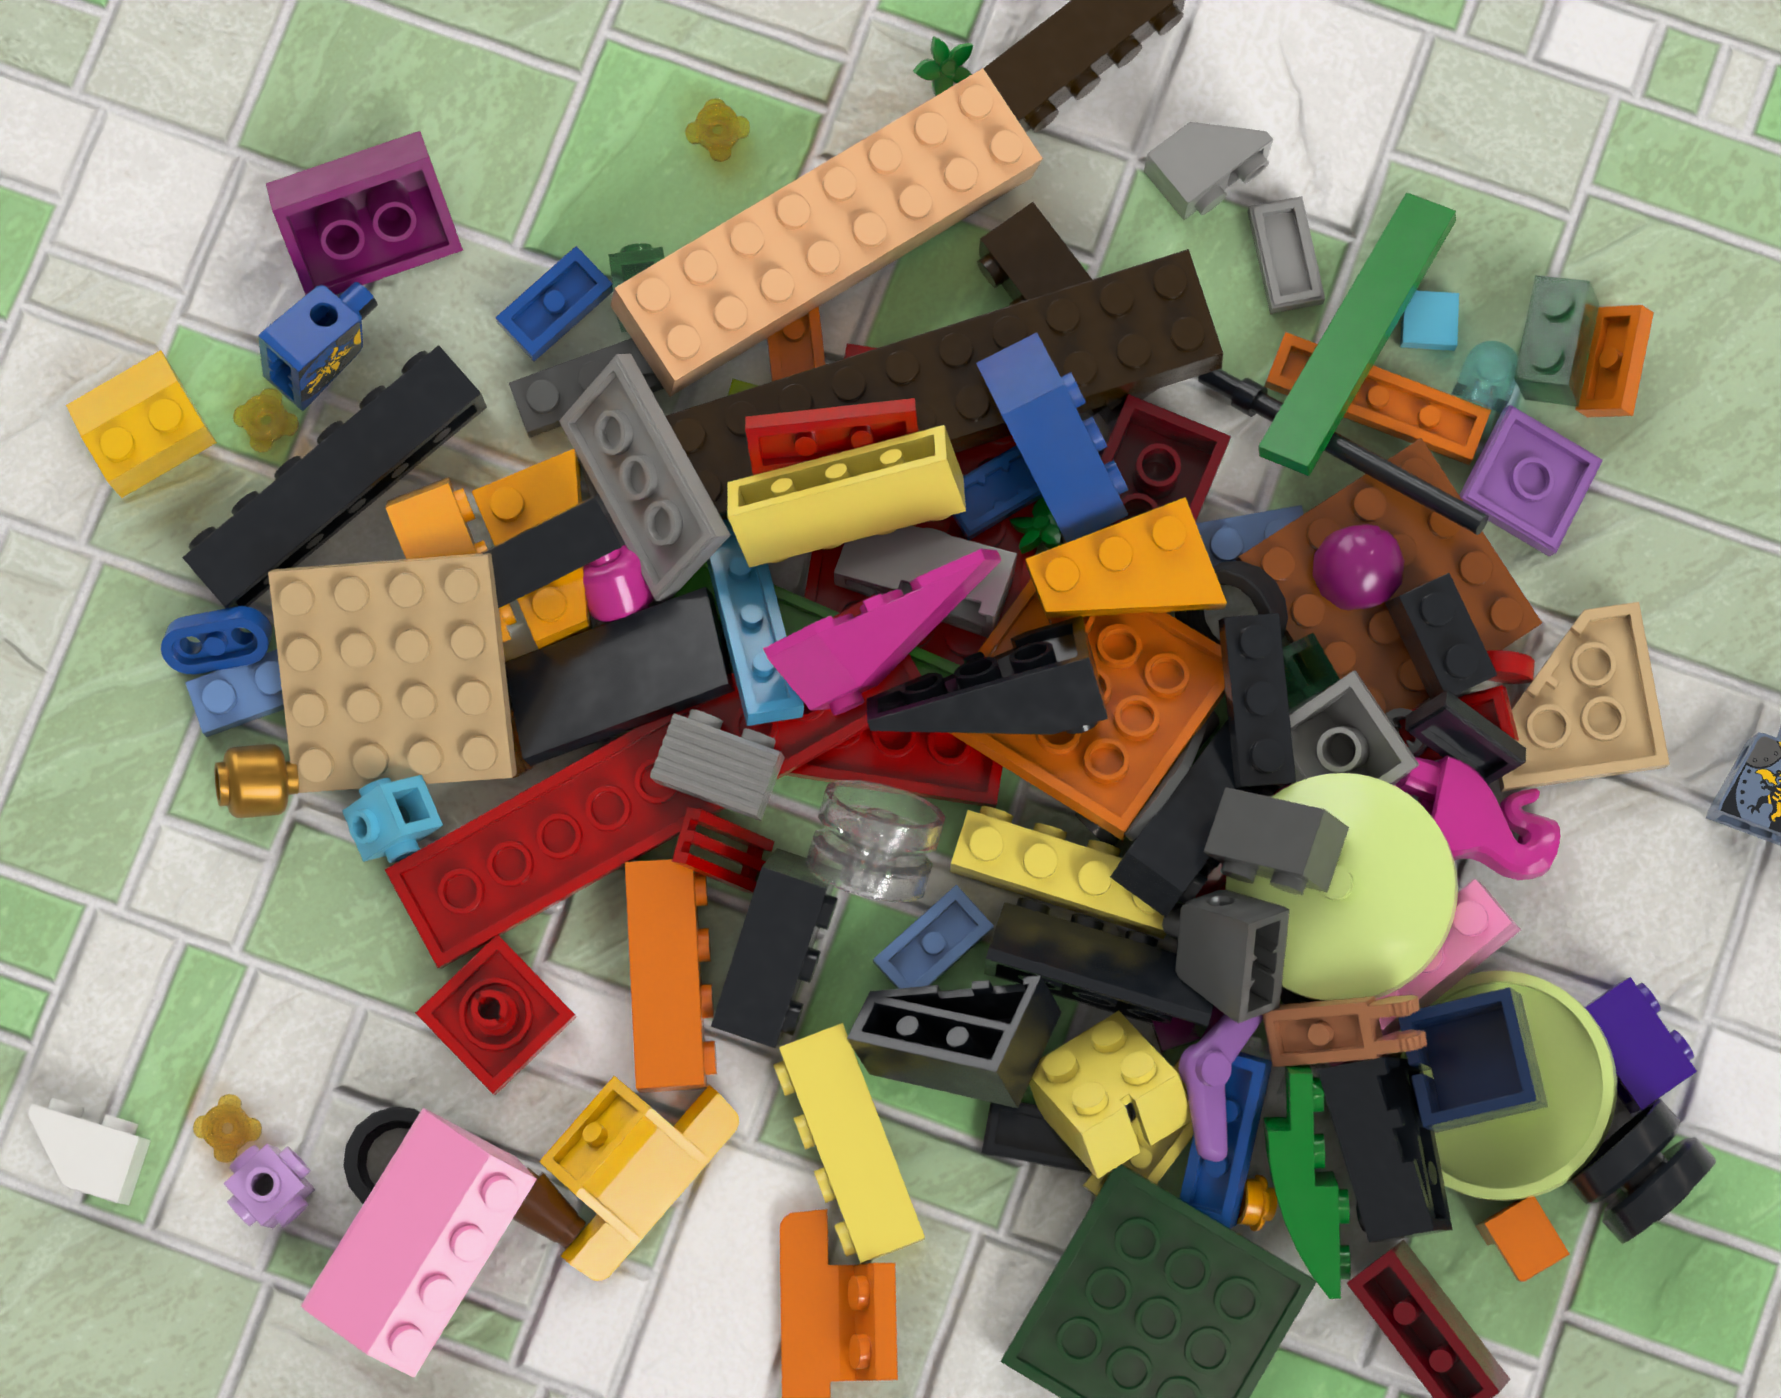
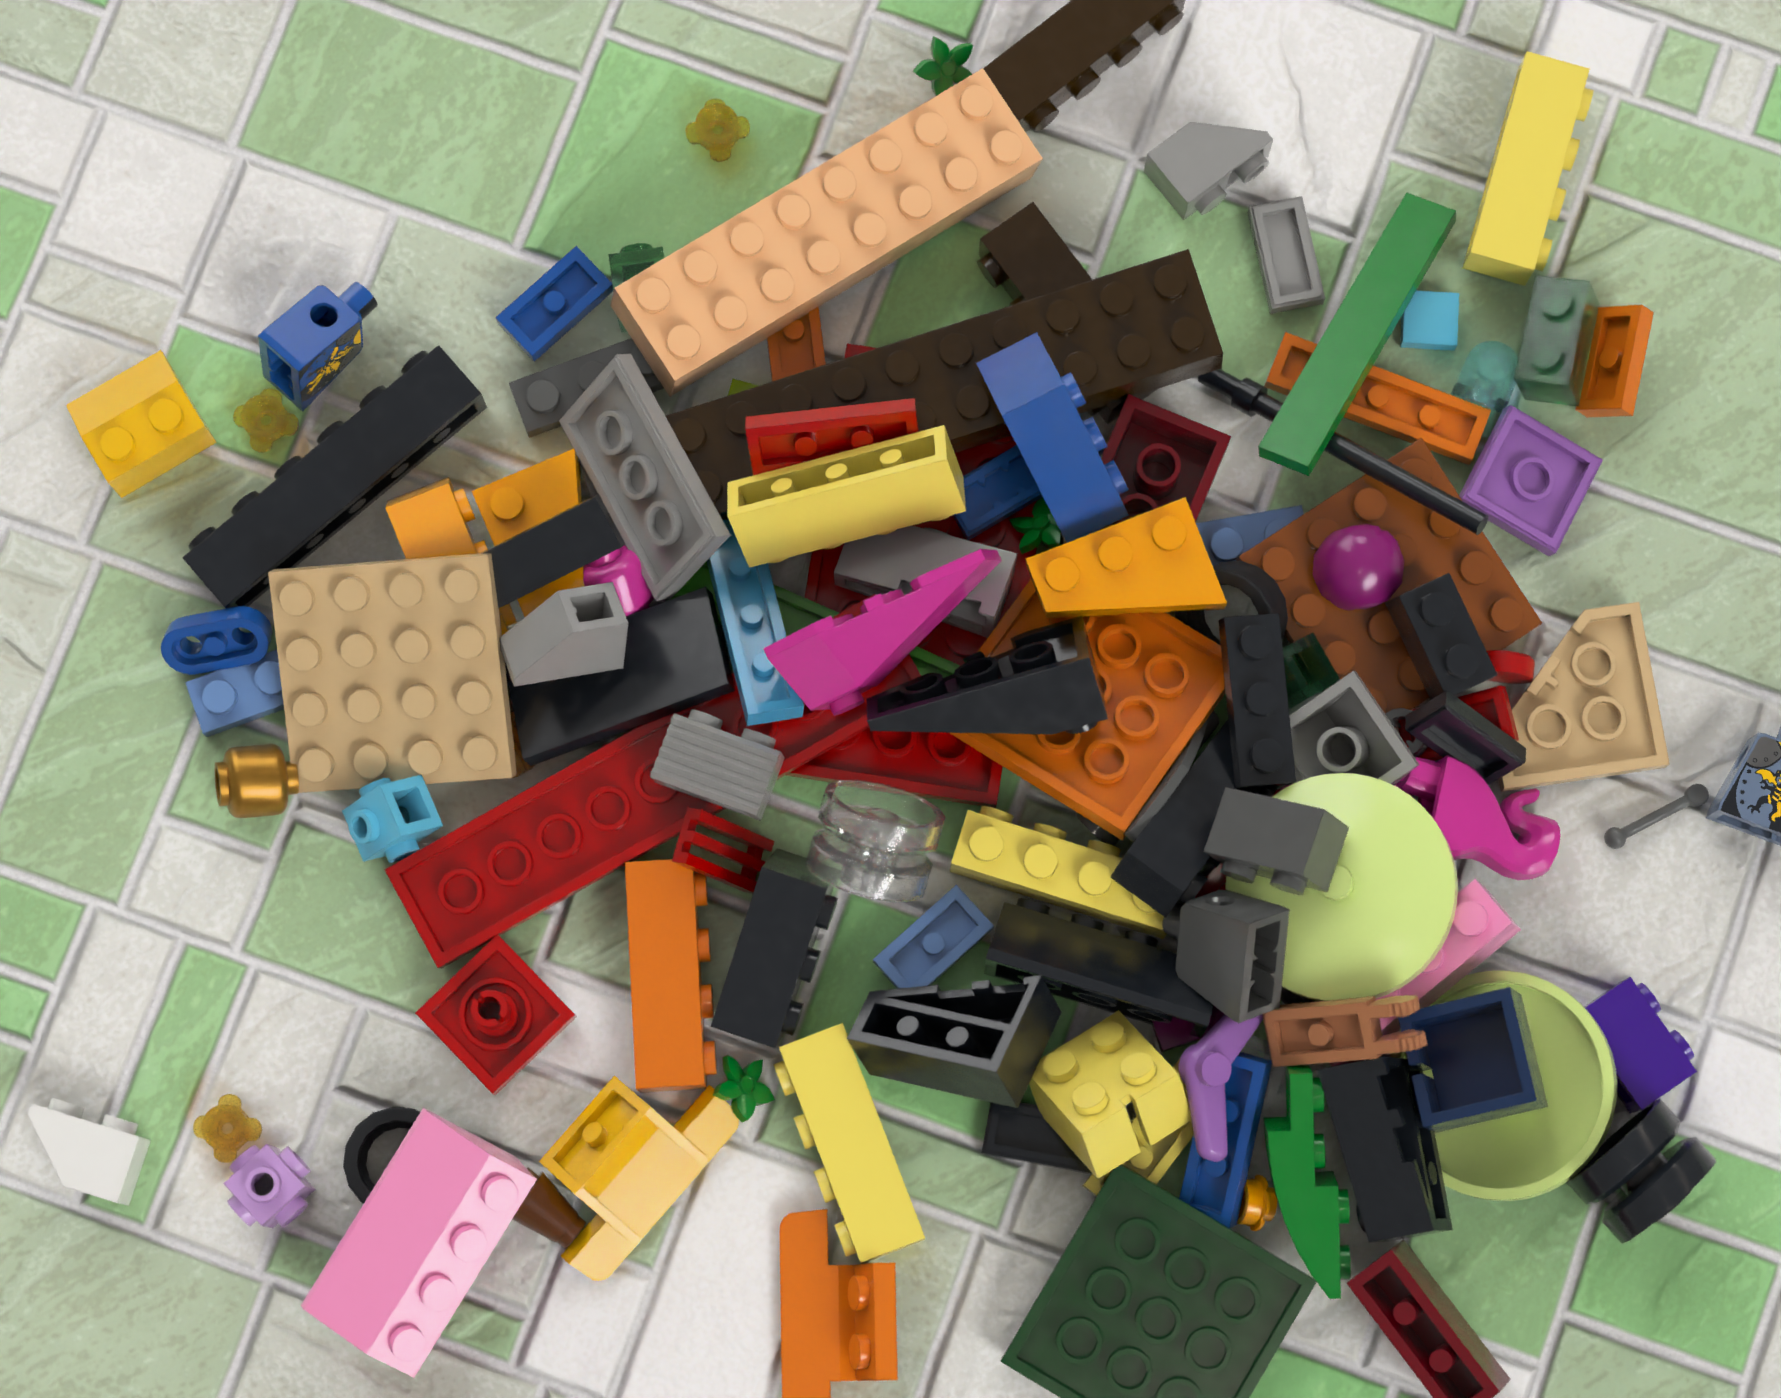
magenta slope [266,131,463,295] -> none
orange panel [1475,1196,1570,1282] -> none
none -> light grey slope [500,582,628,687]
none -> green plant [713,1055,775,1123]
none -> light yellow brick [1462,51,1594,286]
none -> dark grey hinge [1604,784,1709,849]

